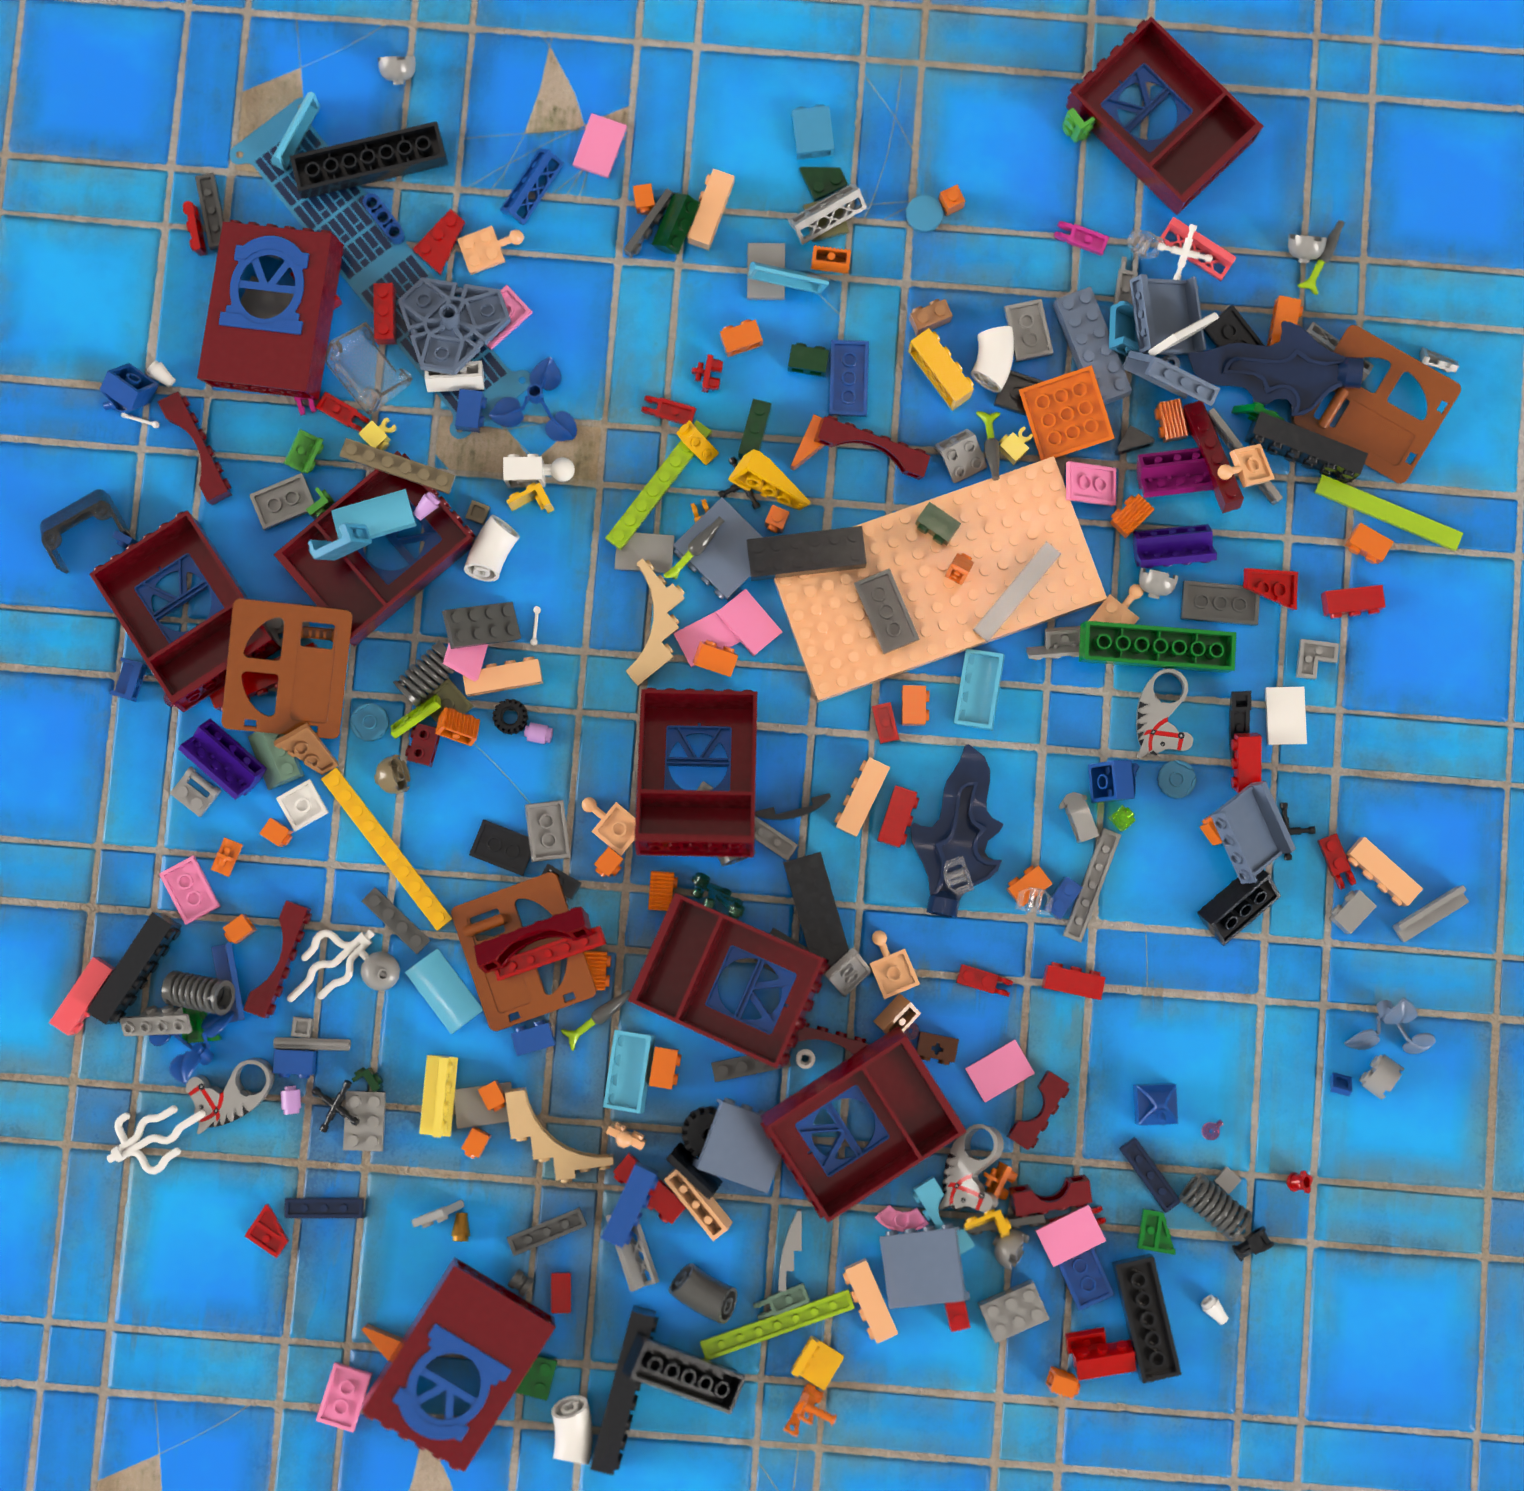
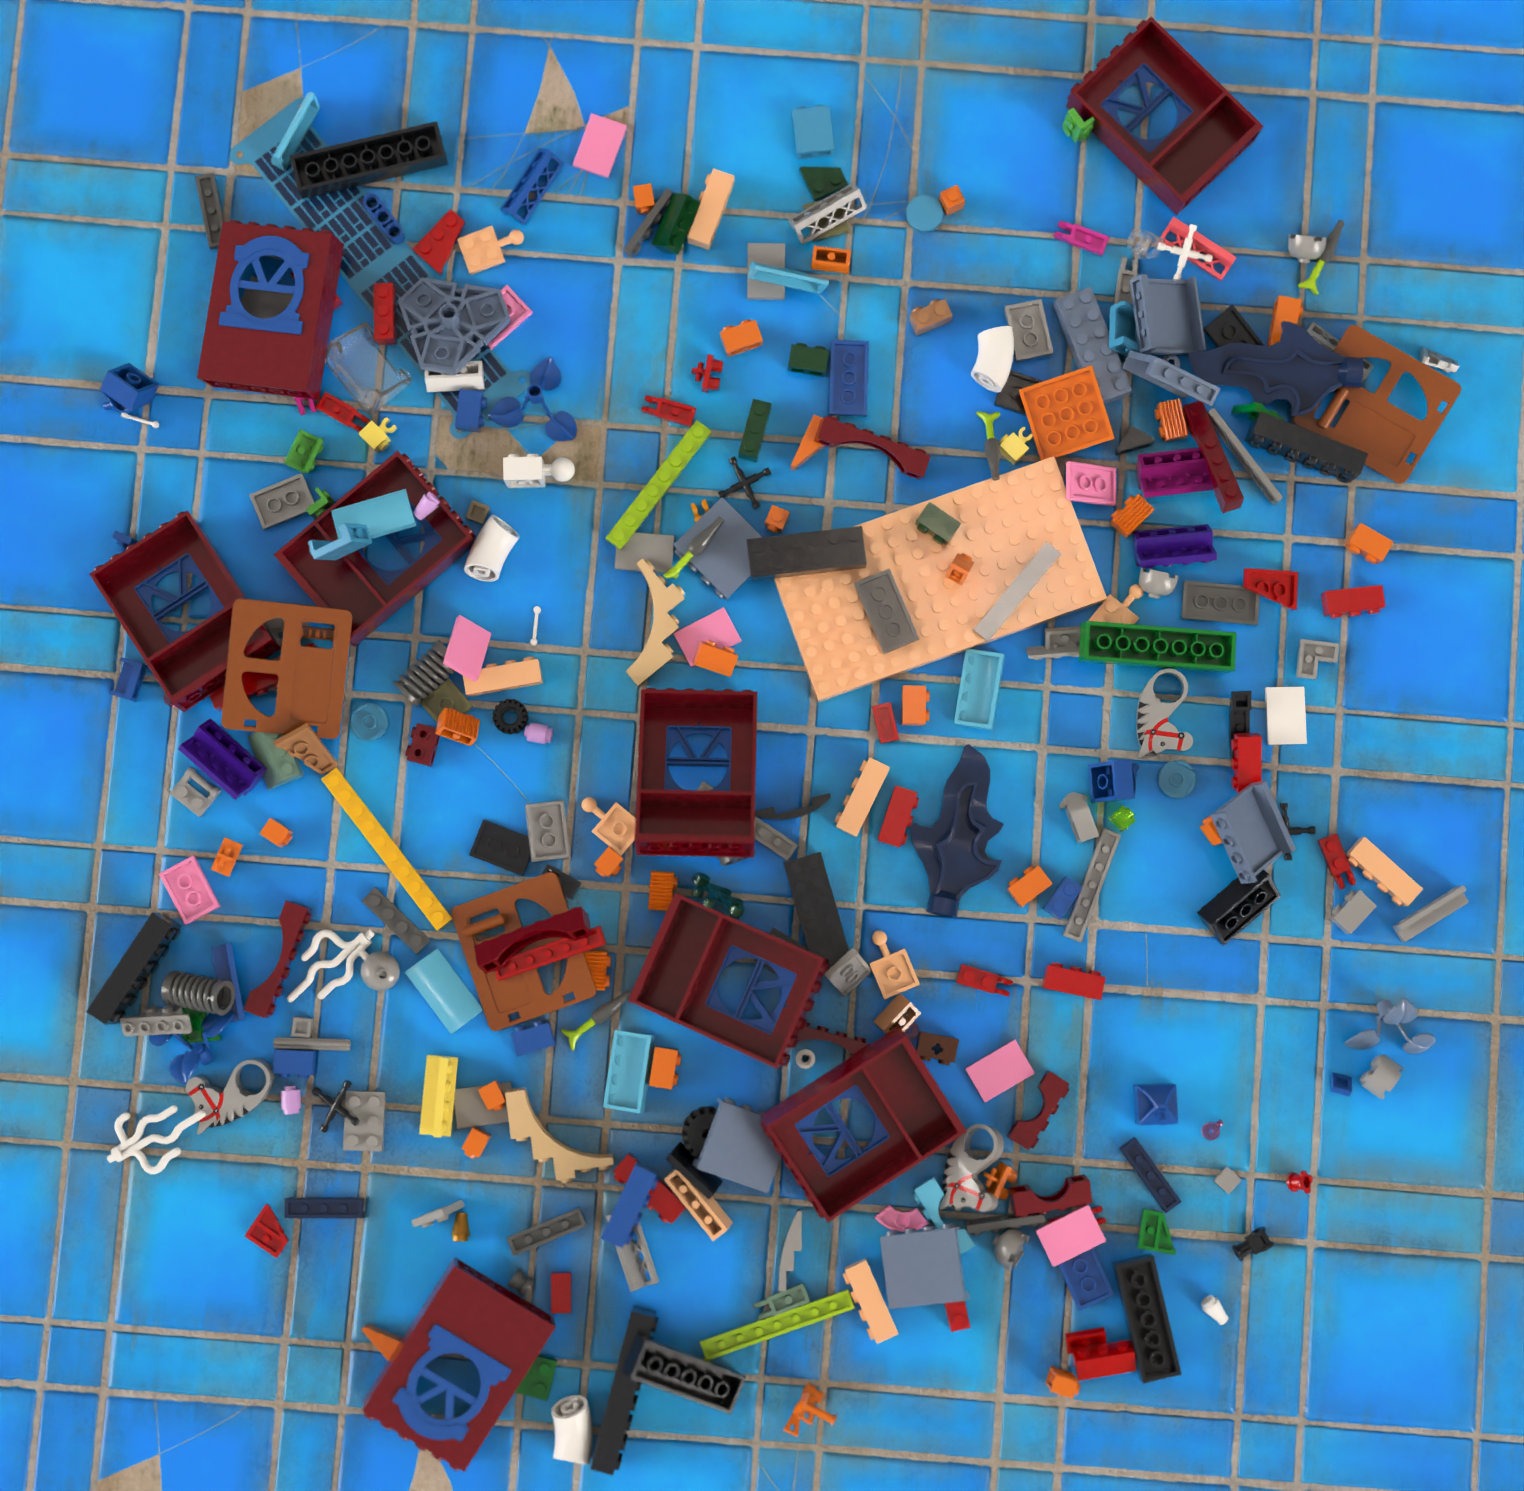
clear smoke windscreen [40,489,132,574] -> none
coral brick [49,957,115,1036] -> none
white cone [147,360,176,388] -> none
dark red arch [157,391,232,505] -> none
red hinge [183,200,207,256] -> none
orange brick [223,914,257,944] -> none
white tile [276,779,329,832] -> none
bright pink tile [316,1362,373,1432] -> none
dark tan plate [339,438,456,494] -> none
dark green bracket [352,1067,383,1092] -> none
dark tan cylinder [374,755,410,794] -> none
light grey cylinder [378,56,416,85] -> none
lime tile [391,694,441,739] -> none
dark grey plate [442,602,521,649] -> none
yellow bracket [506,483,554,513] -> none
light nougat plate [606,1122,647,1150] -> none
dark grey brick [669,1263,737,1324] -> none
yellow bracket [676,420,719,465] -> none
dark grey plate [711,1055,791,1082] -> none
bright pink tile [716,589,782,657] -> none
yellow wedge [728,449,810,510] -> none
yellow bracket [791,1335,844,1390] -> none
yellow brick [908,328,974,411] -> none
light grey bracket [934,428,987,483] -> none
clear piece [943,856,974,895] -> none
yellow bracket [963,1209,1011,1239] -> none
light grey brick [977,1279,1050,1343] -> none
clear piece [1015,887,1054,916] -> none
white tile [1148,312,1219,356] -> none
dark grey piece [1179,1172,1252,1241] -> none
light nougat plate [1217,443,1275,488] -> none
lime tile [1314,474,1463,551] -> none

